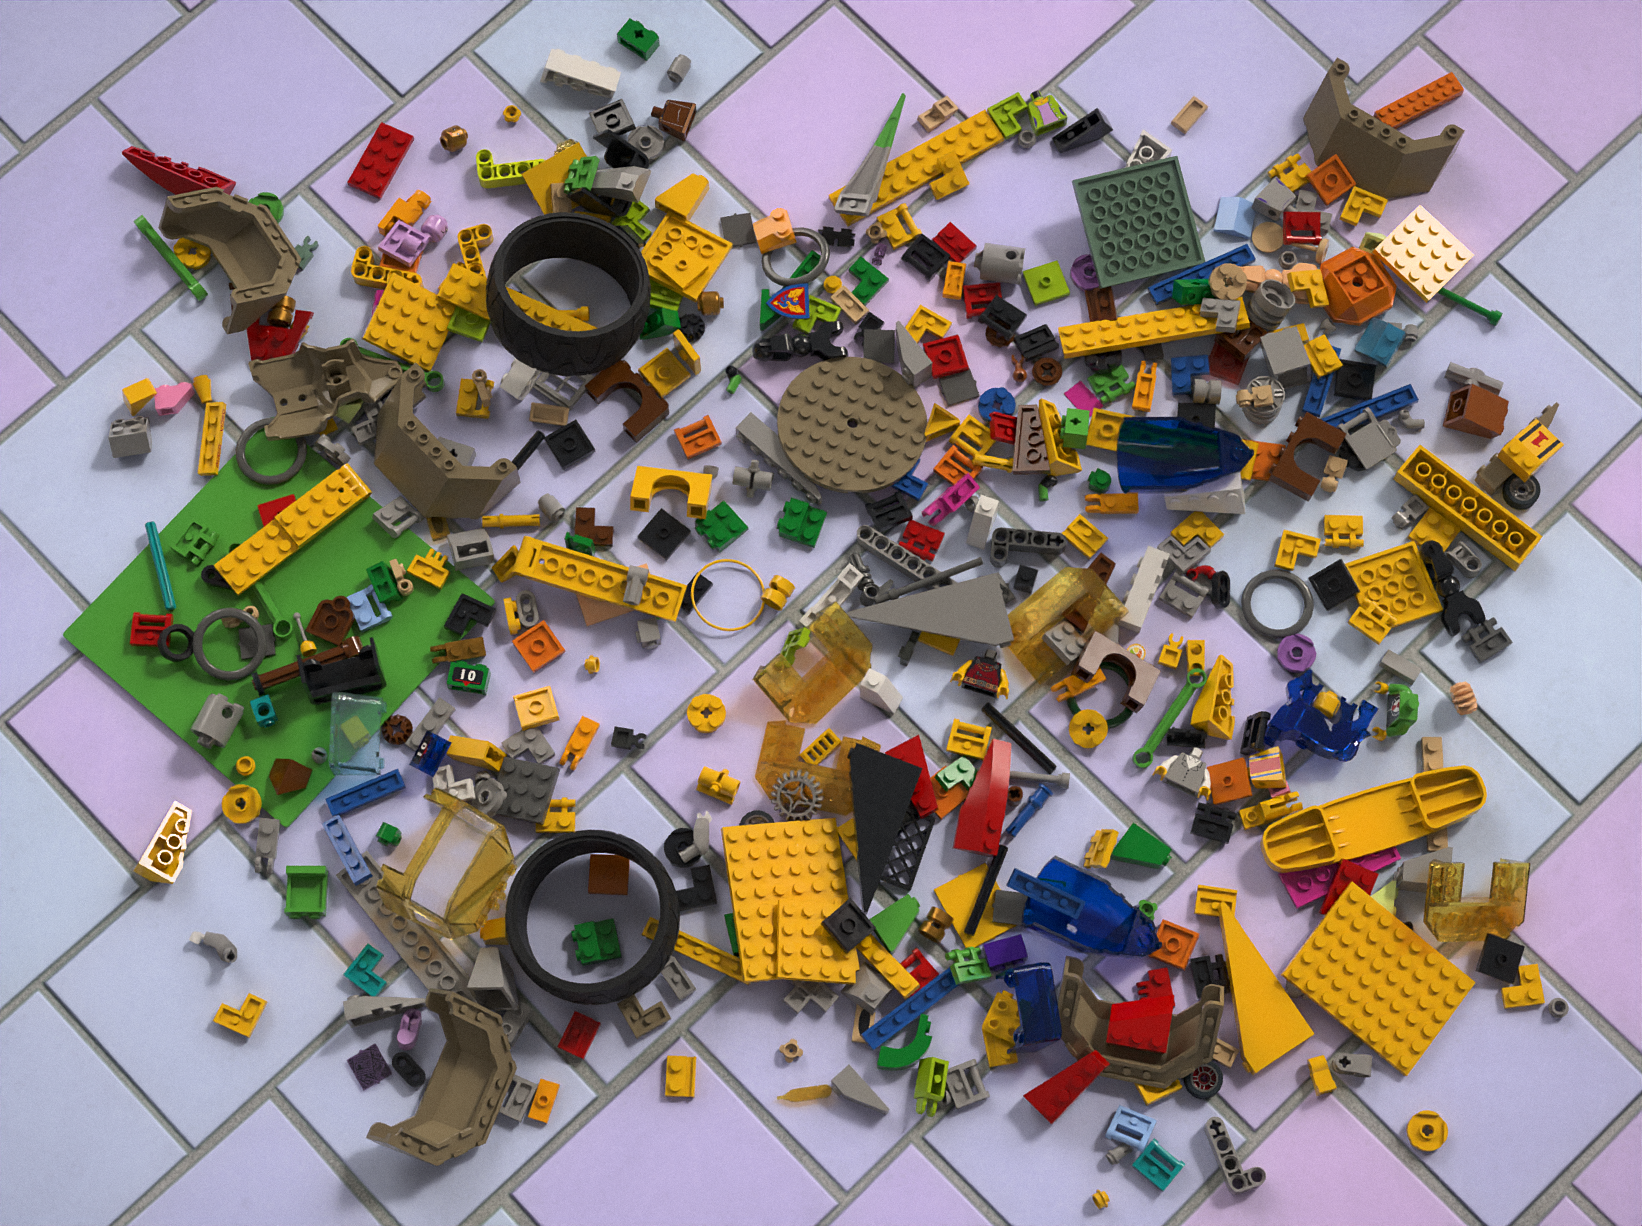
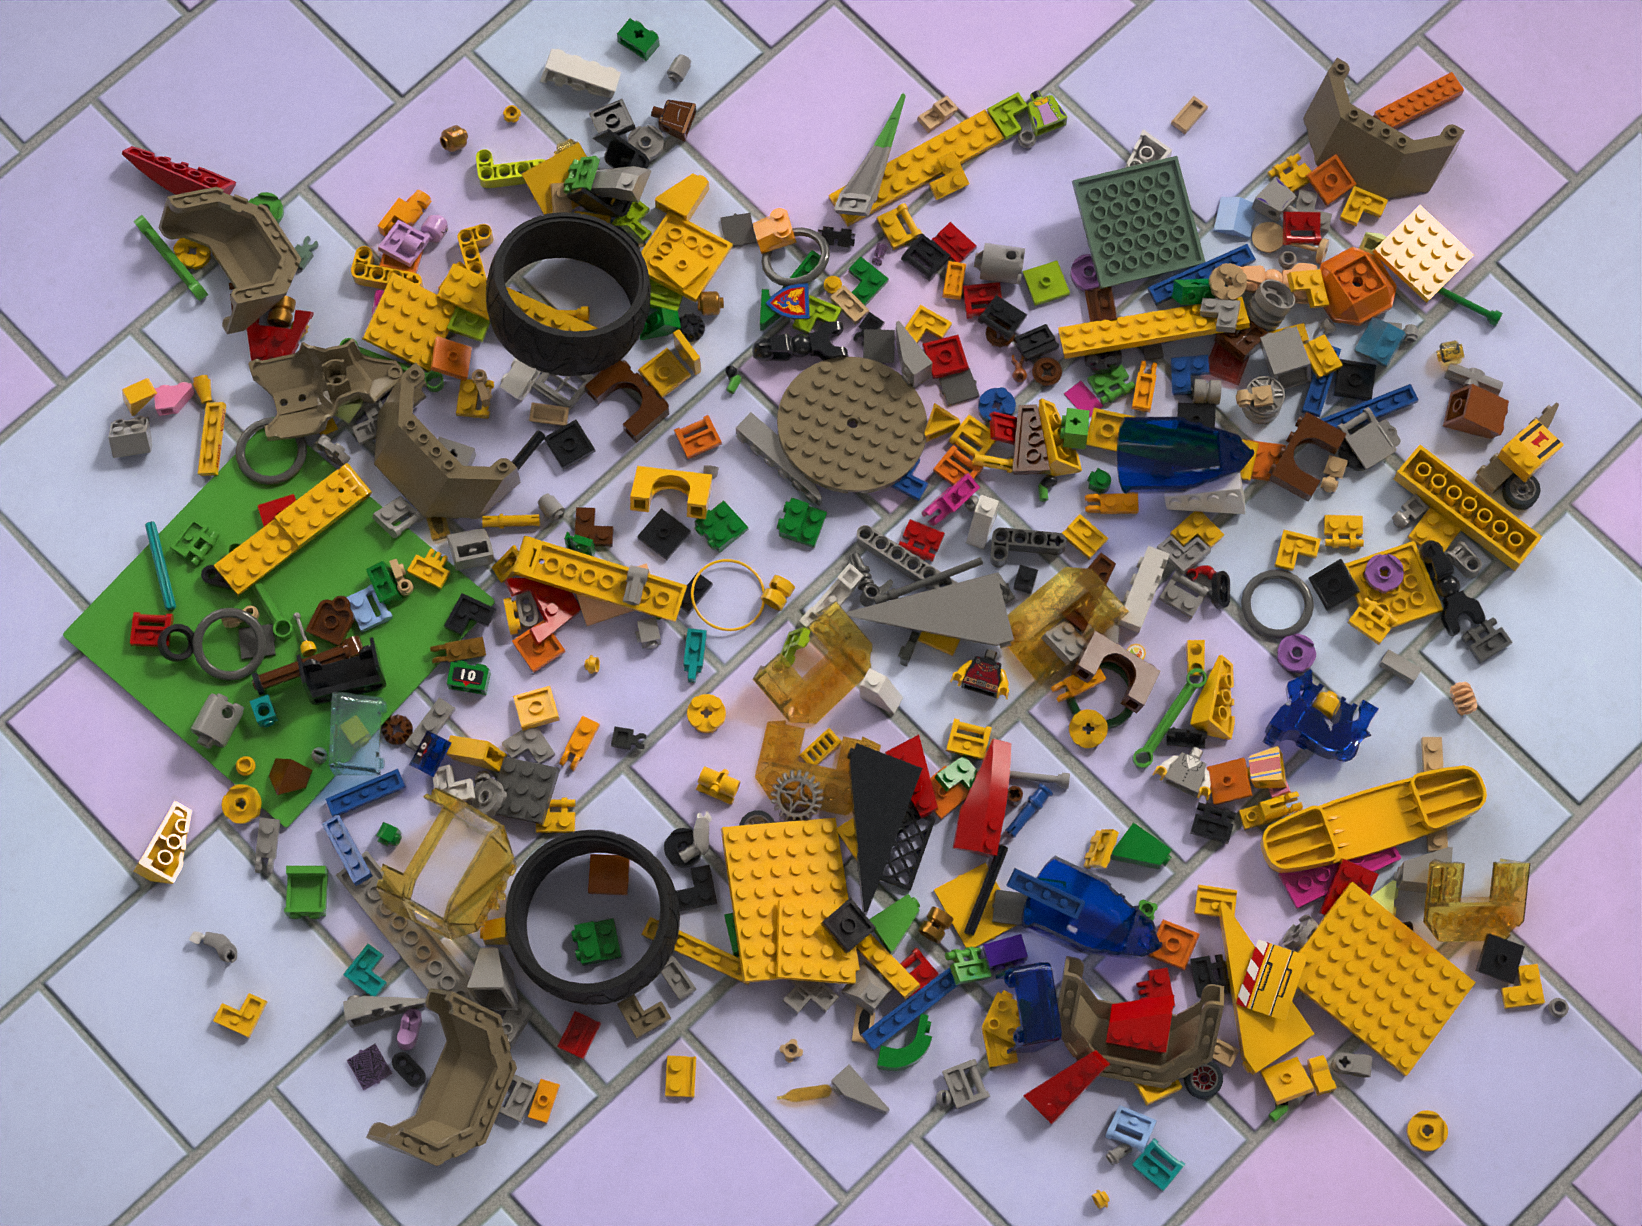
red plate [347,122,414,199] -> none
light grey pin [732,460,774,498] -> none
black plate [865,490,913,532] -> none
tan plate [866,222,887,244] -> none
lime hinge [914,1057,949,1117] -> none
black axle [982,703,1057,774] -> none
black slope [1052,108,1113,153] -> none
yellow plate [1158,633,1183,670] -> none
light grey beam [1204,1116,1266,1195] -> none
black plate [1240,711,1271,755] -> none
bright green torso [1372,681,1419,741] -> none
light grey arm [1398,409,1425,429] -> none
none -> orange plate [430,336,472,381]
none -> red wing [505,578,581,646]
none -> teal hinge [683,628,707,683]
none -> yellow sticker [1236,940,1308,1021]
none -> yellow plate [1260,1057,1314,1105]
none -> bright green arm [1268,1101,1288,1122]
none -> light grey plate [1282,914,1318,950]
none -> medium lavender plate [1364,554,1404,593]
none -> clear yellow head [1436,340,1465,367]

